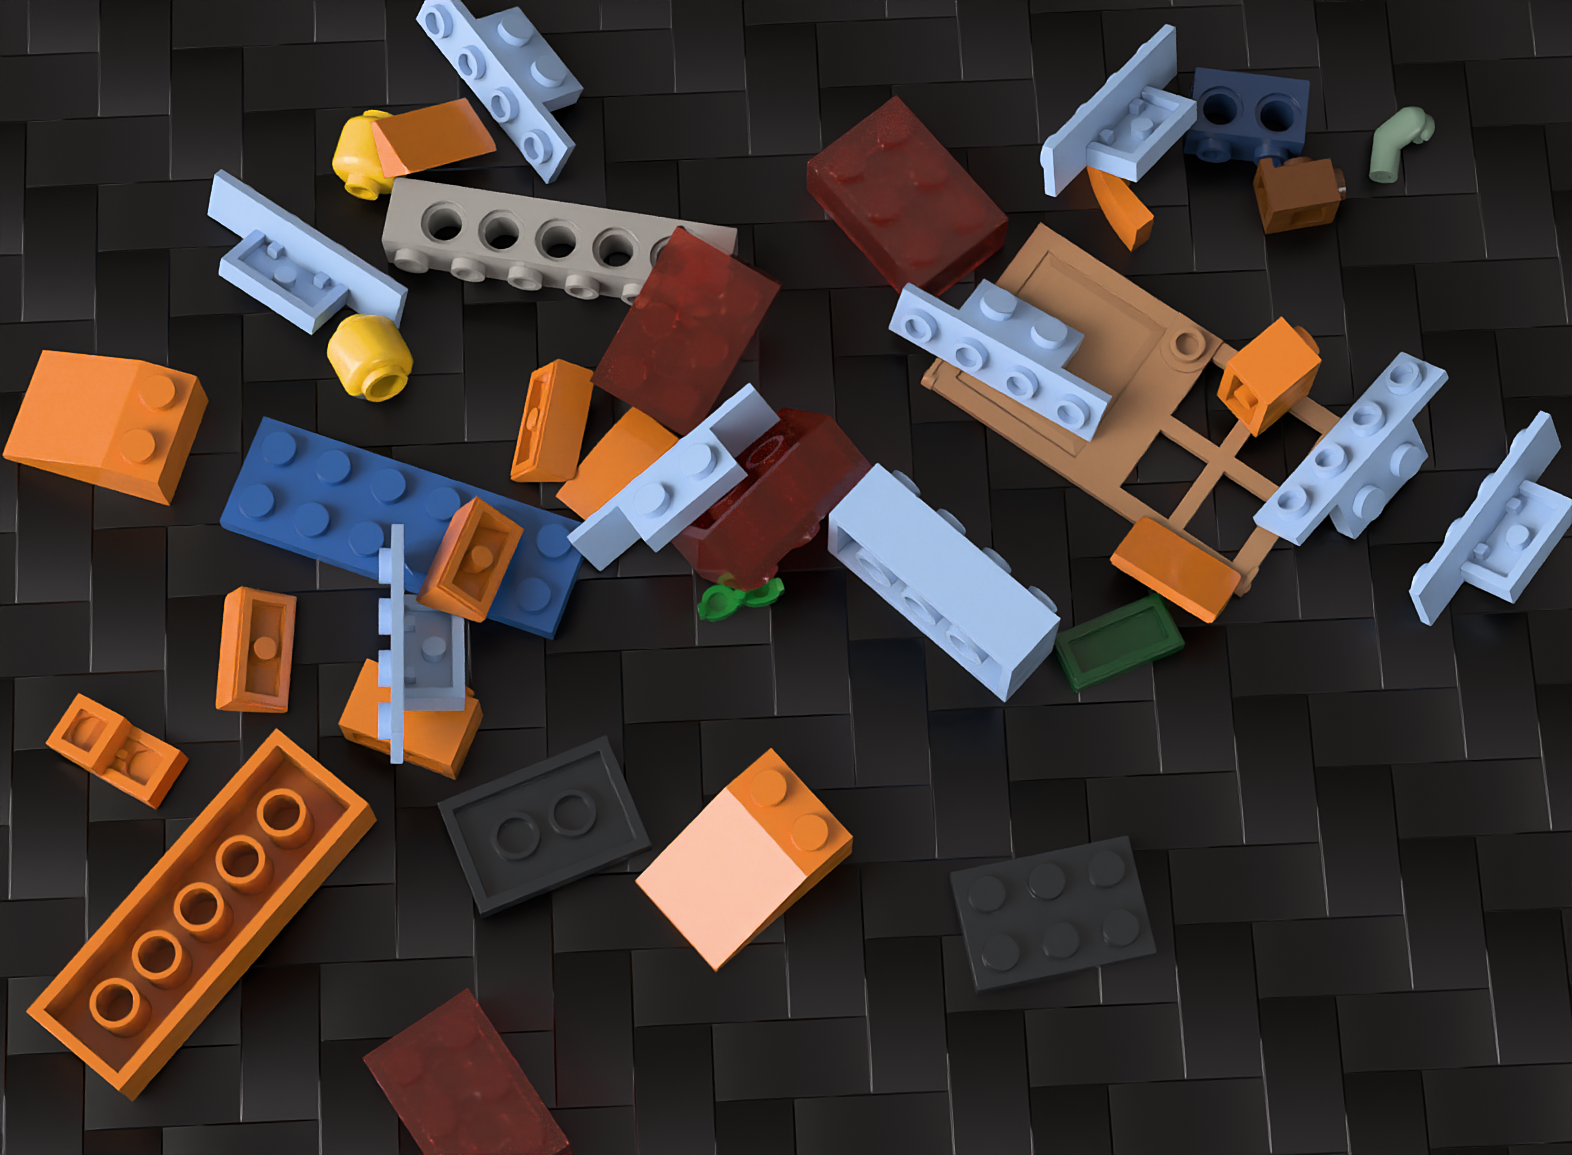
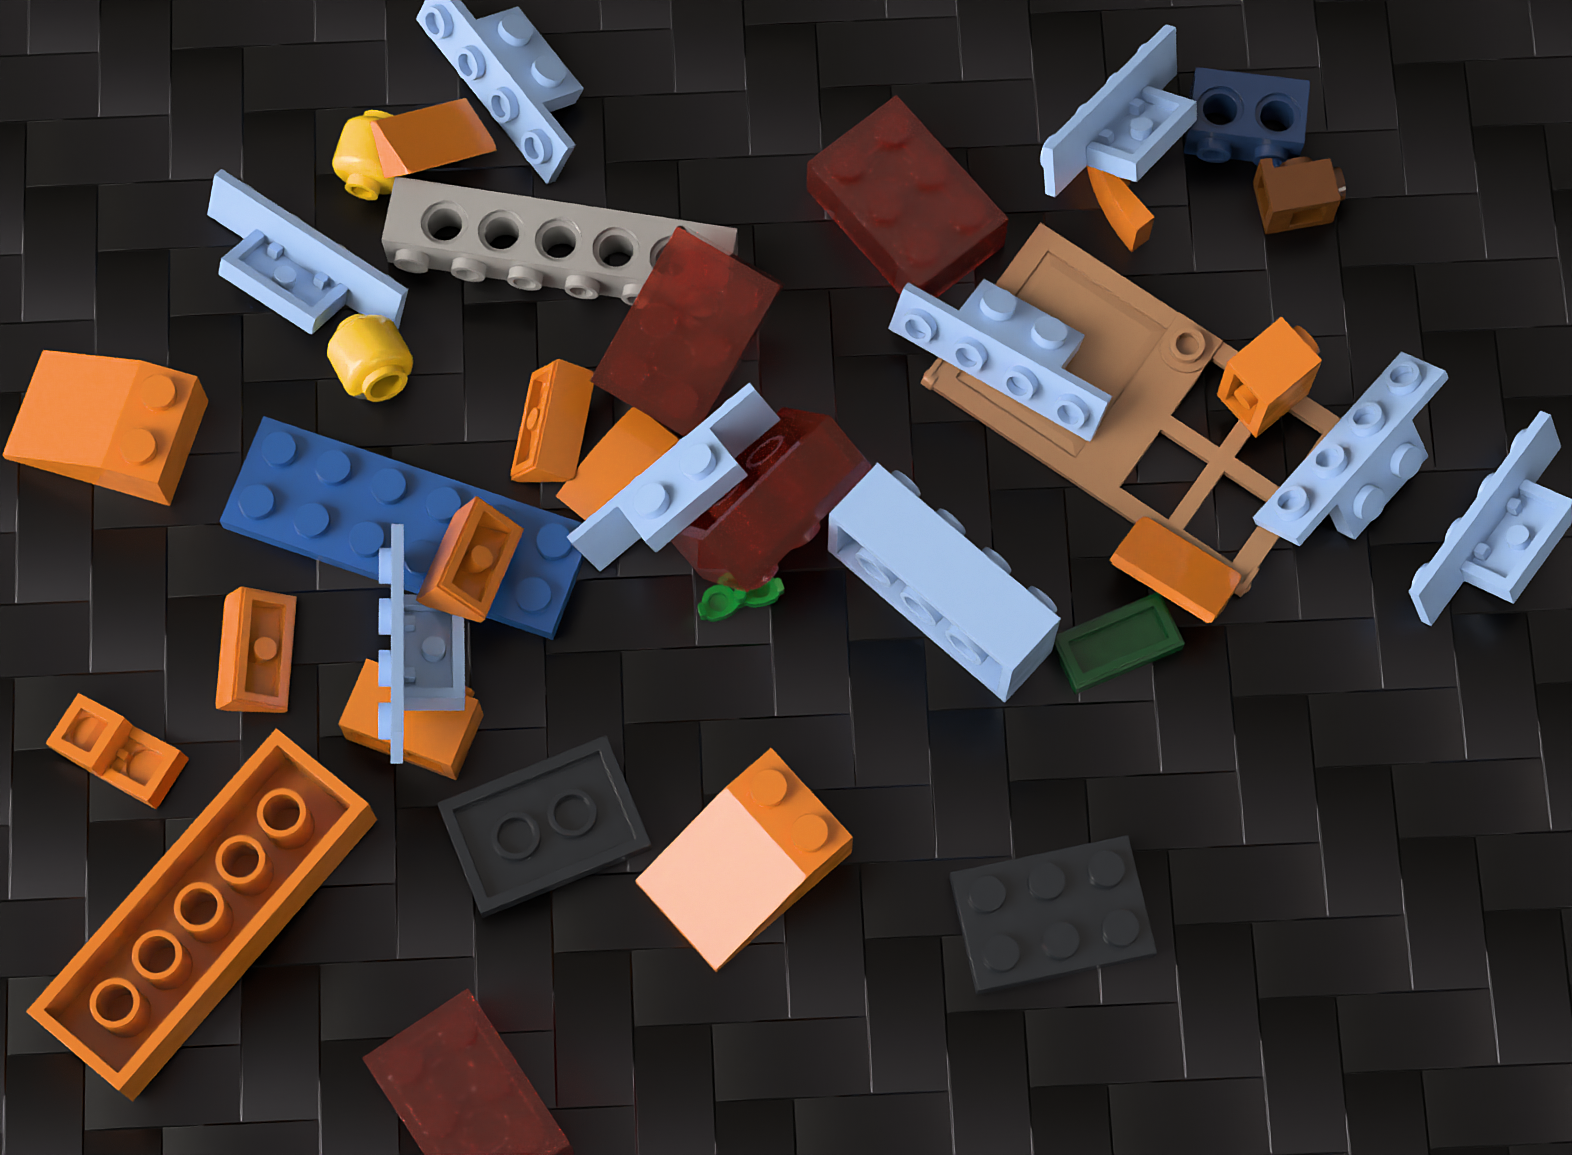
sand green arm [1369,106,1435,183] -> none

